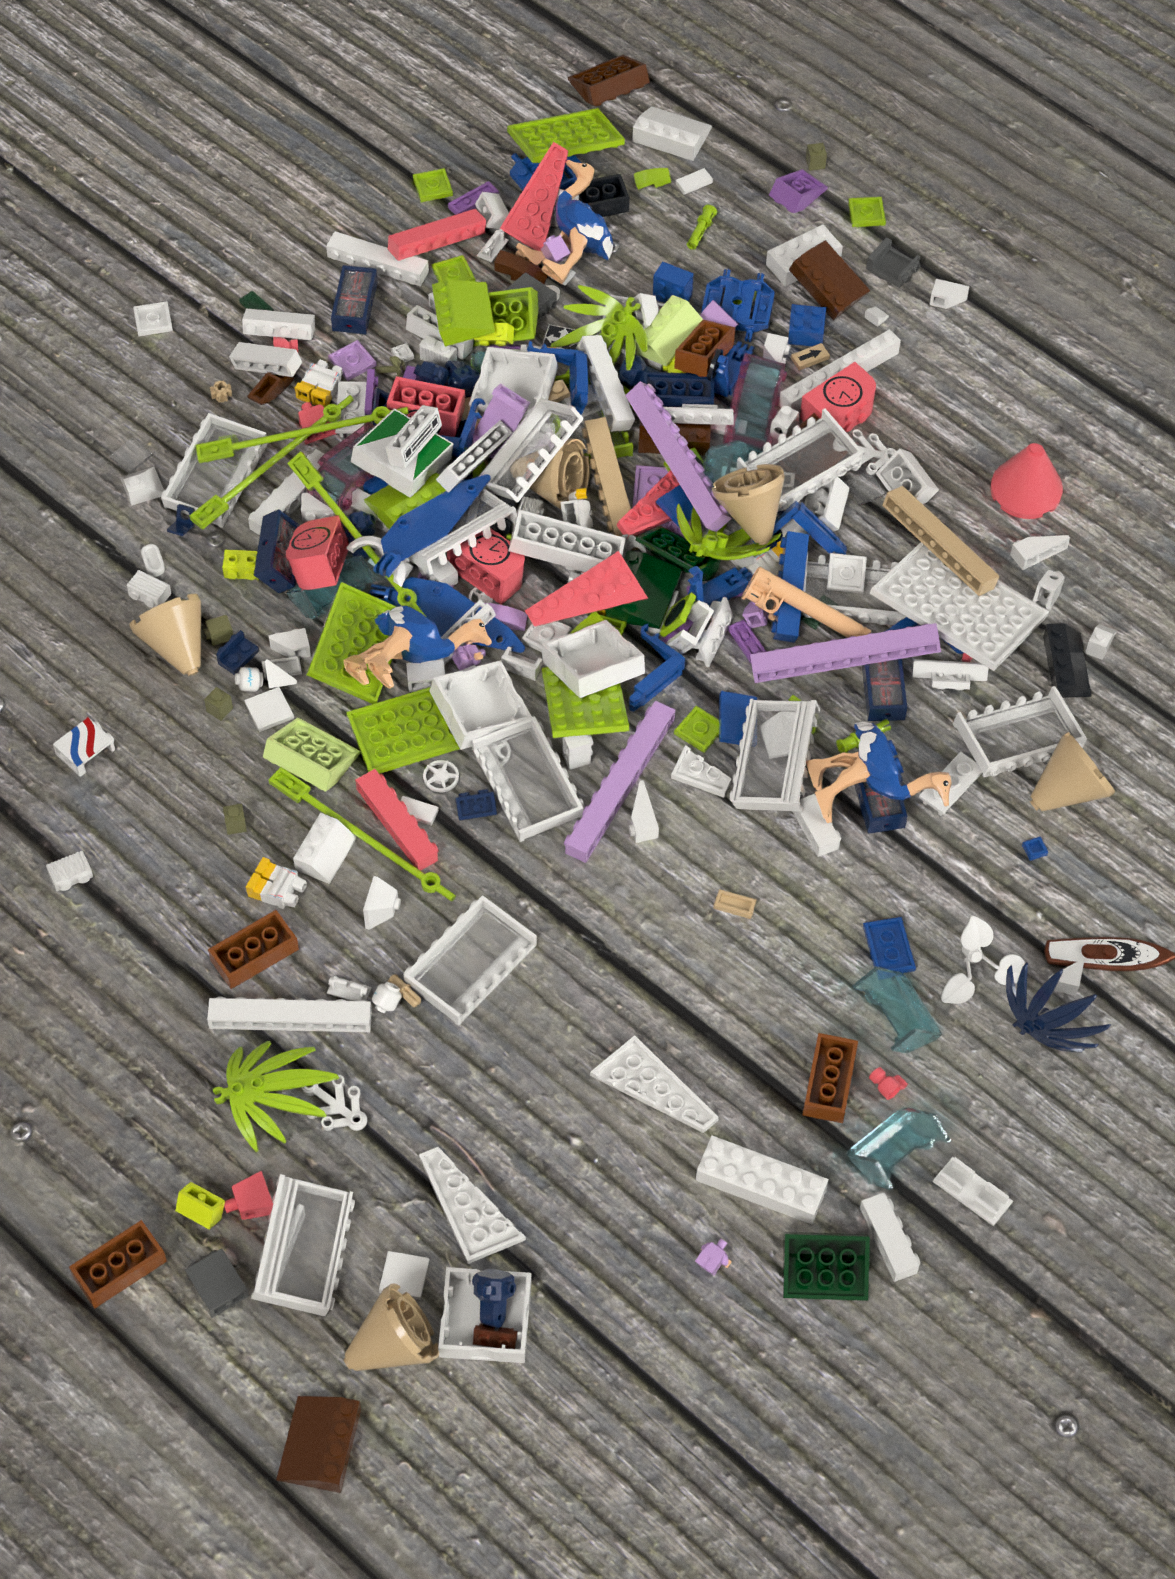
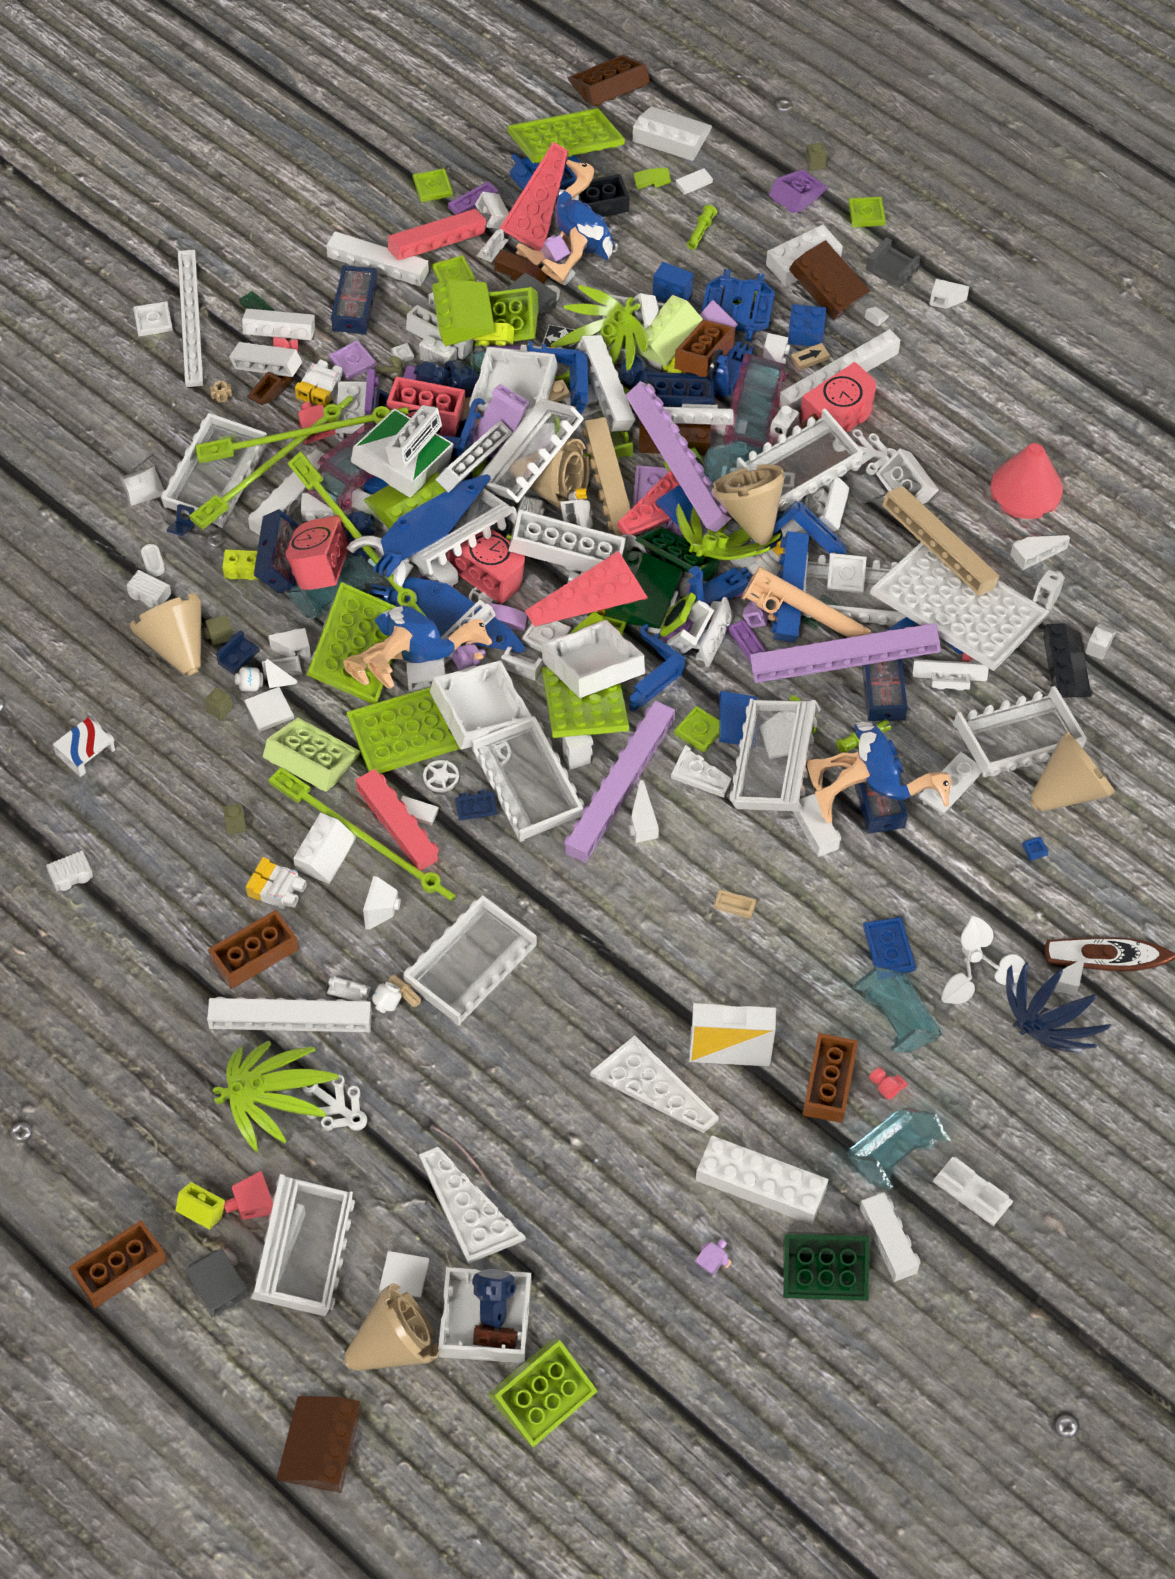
none -> white plate [178,250,203,387]
none -> lime slope [487,1339,598,1447]
none -> white tile [689,1003,776,1066]

